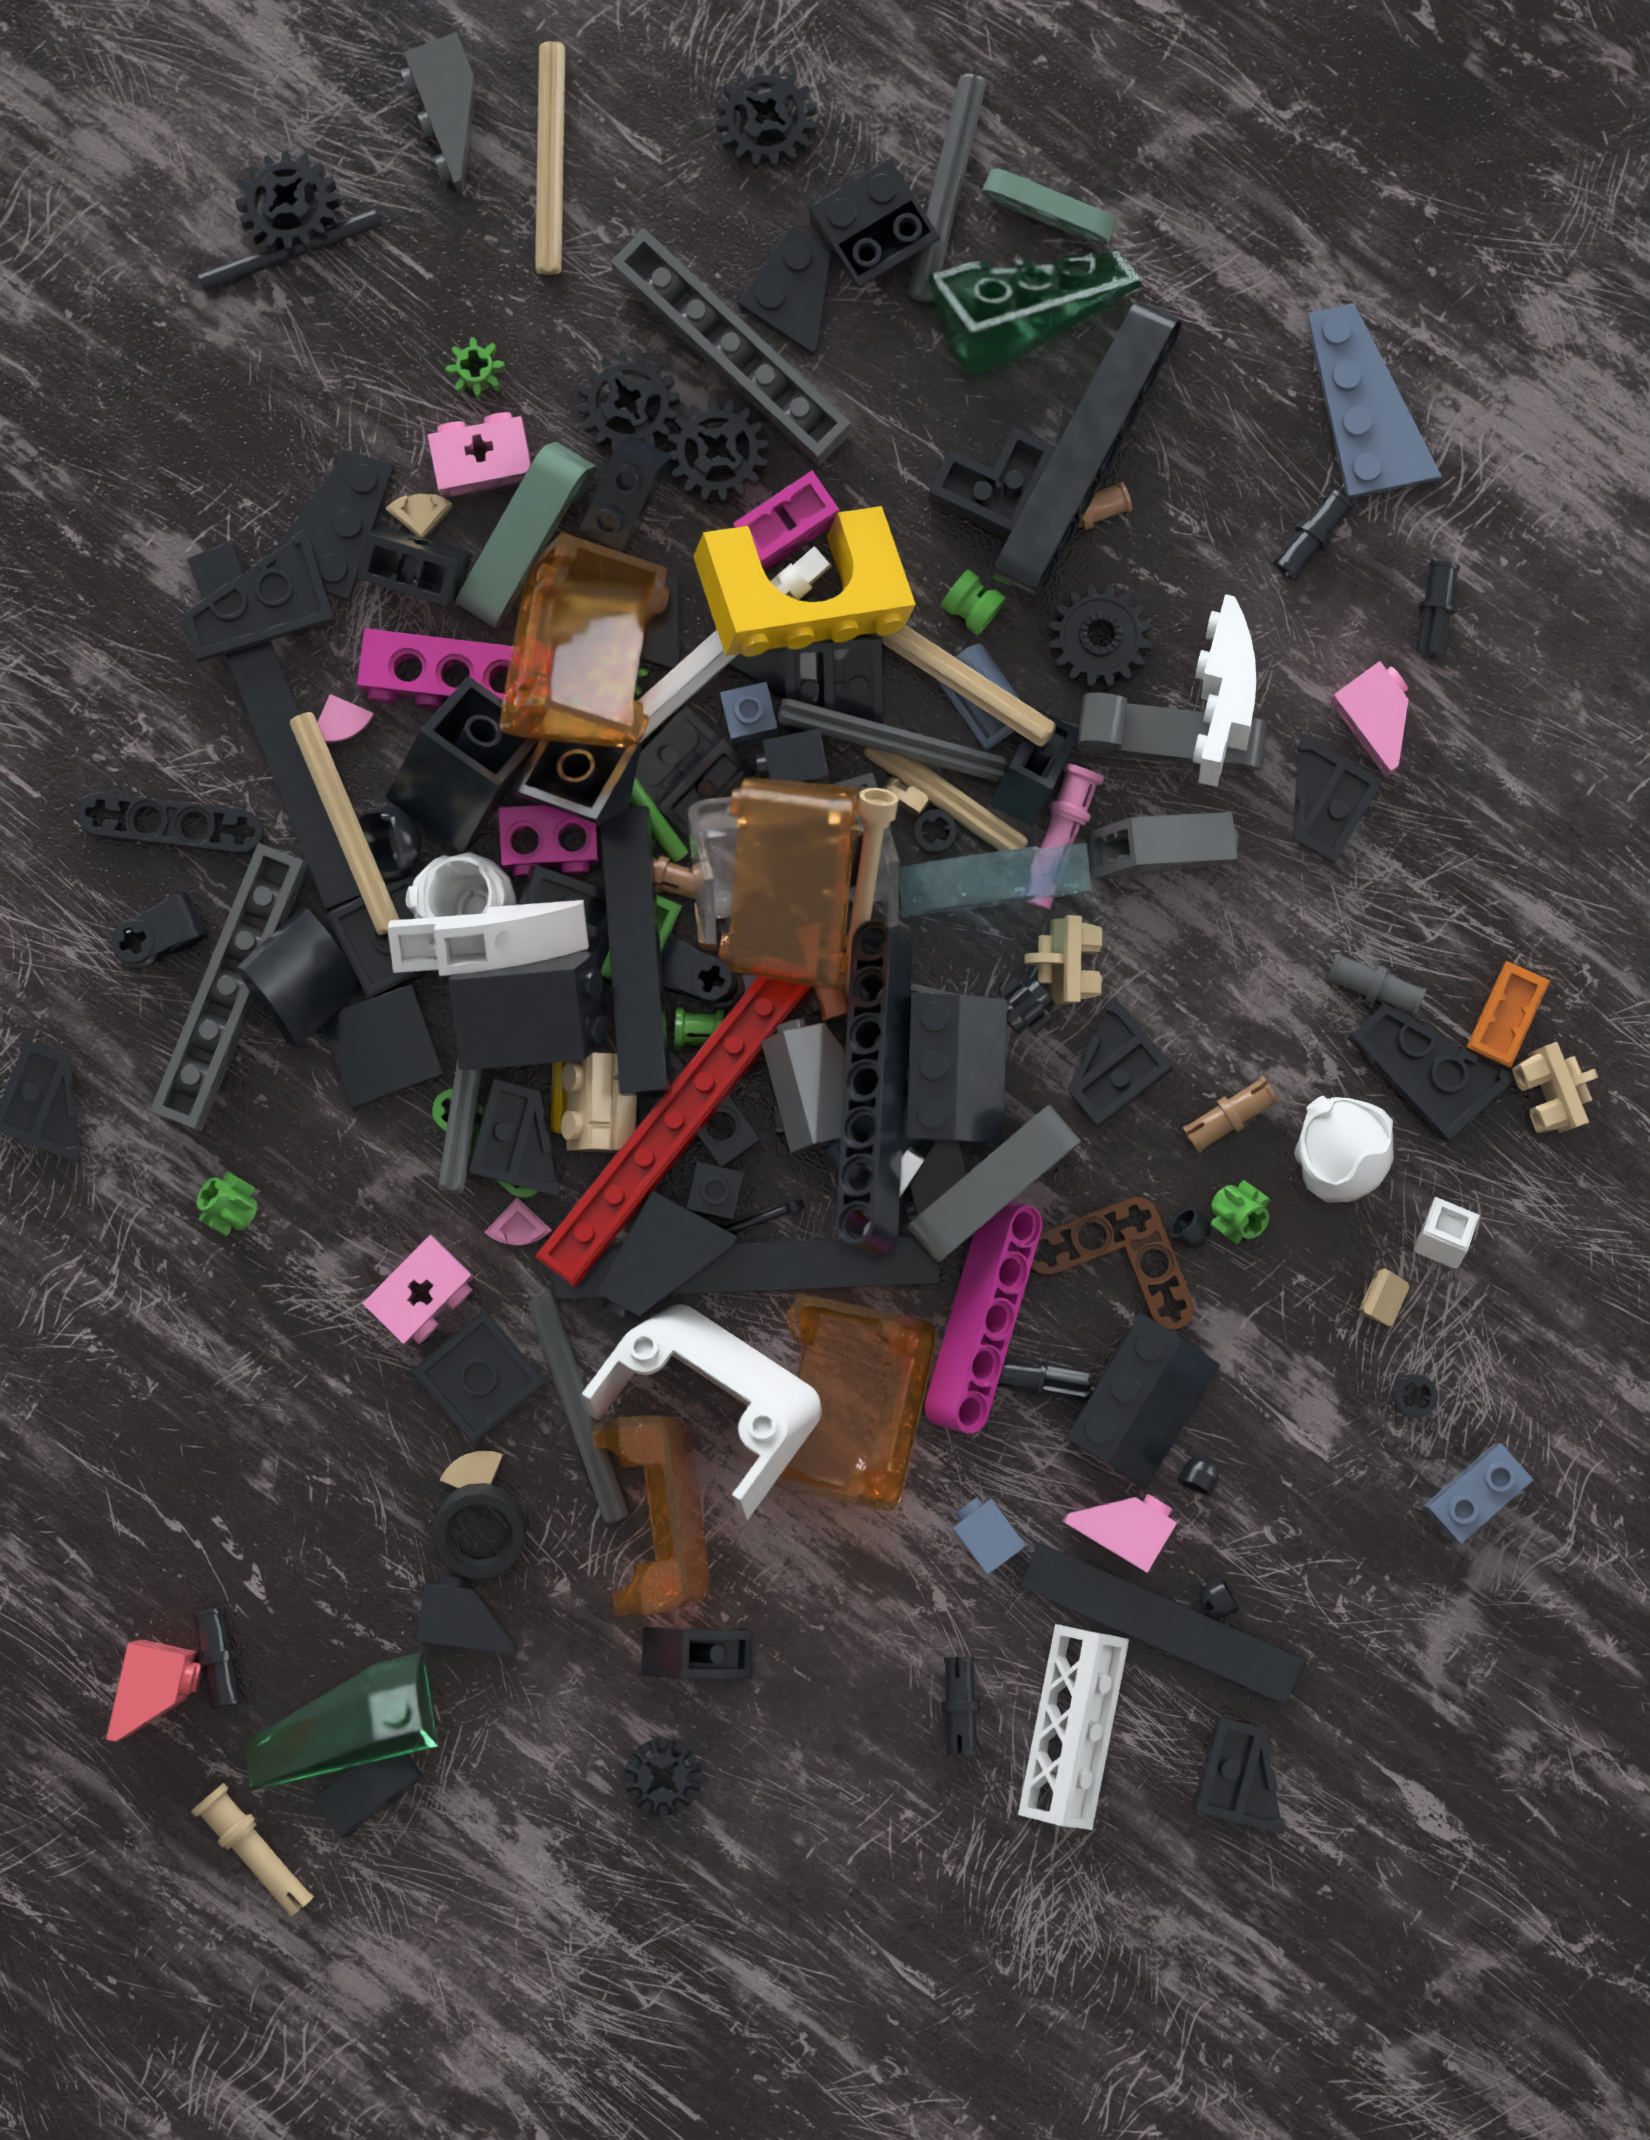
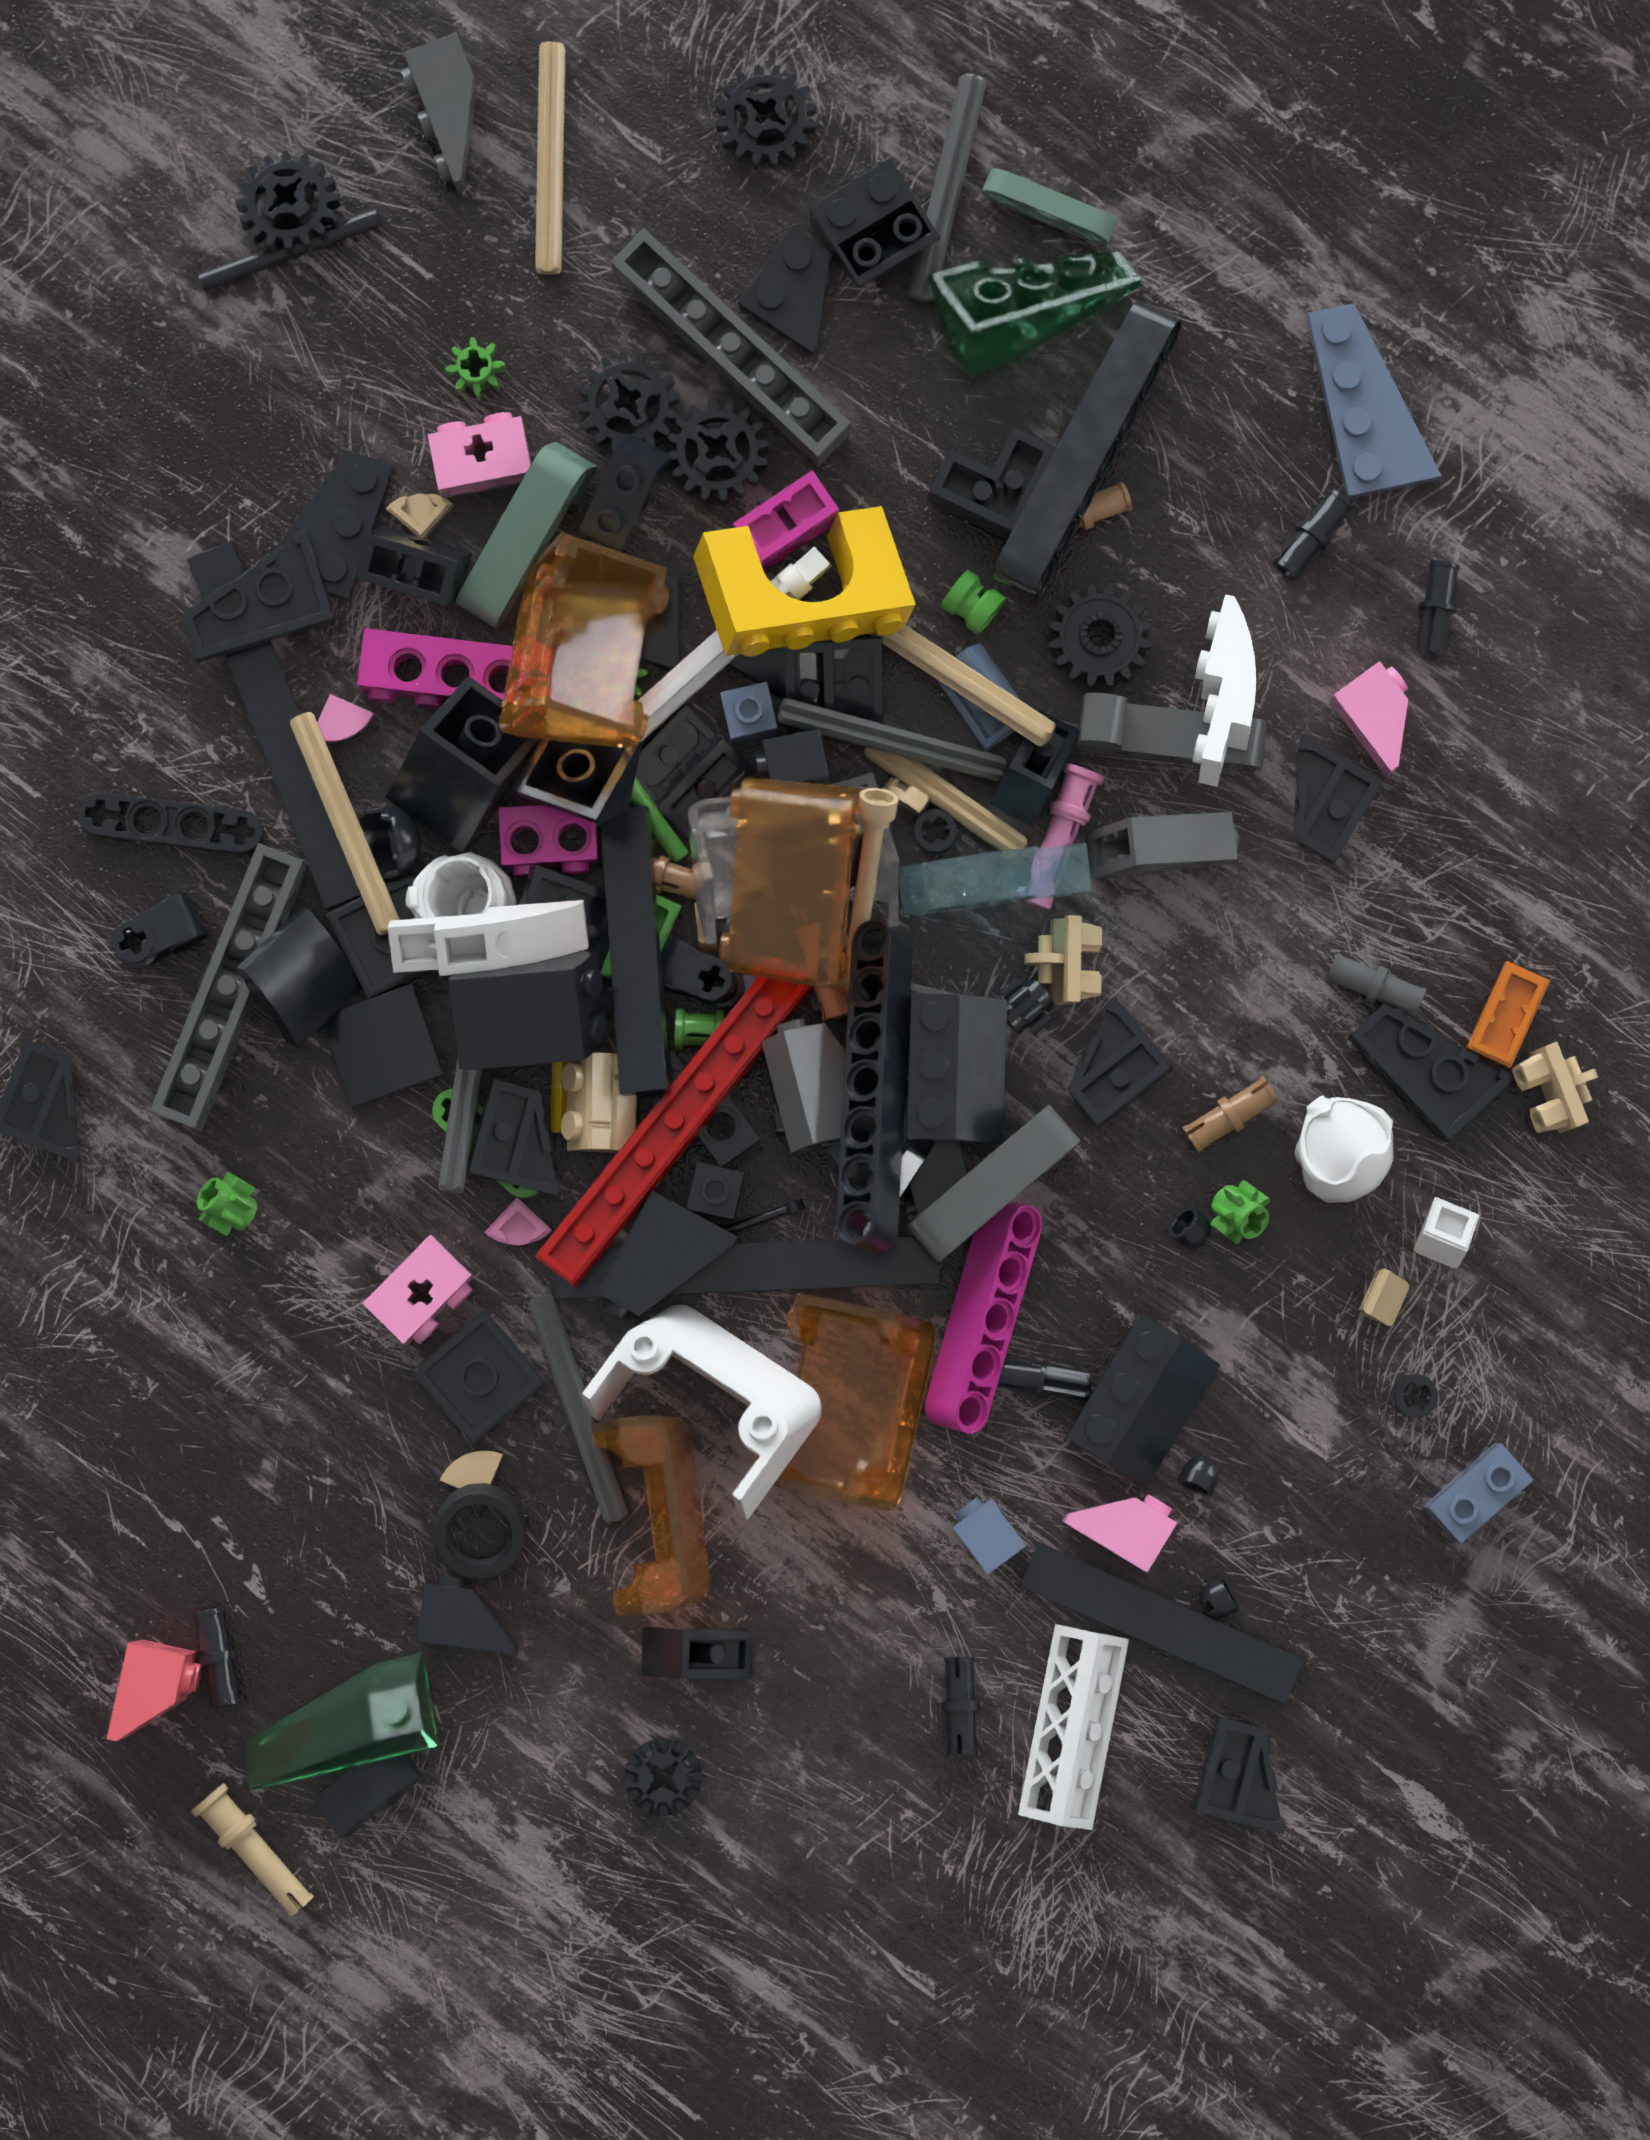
reddish brown beam [1031,1197,1194,1331] -> none

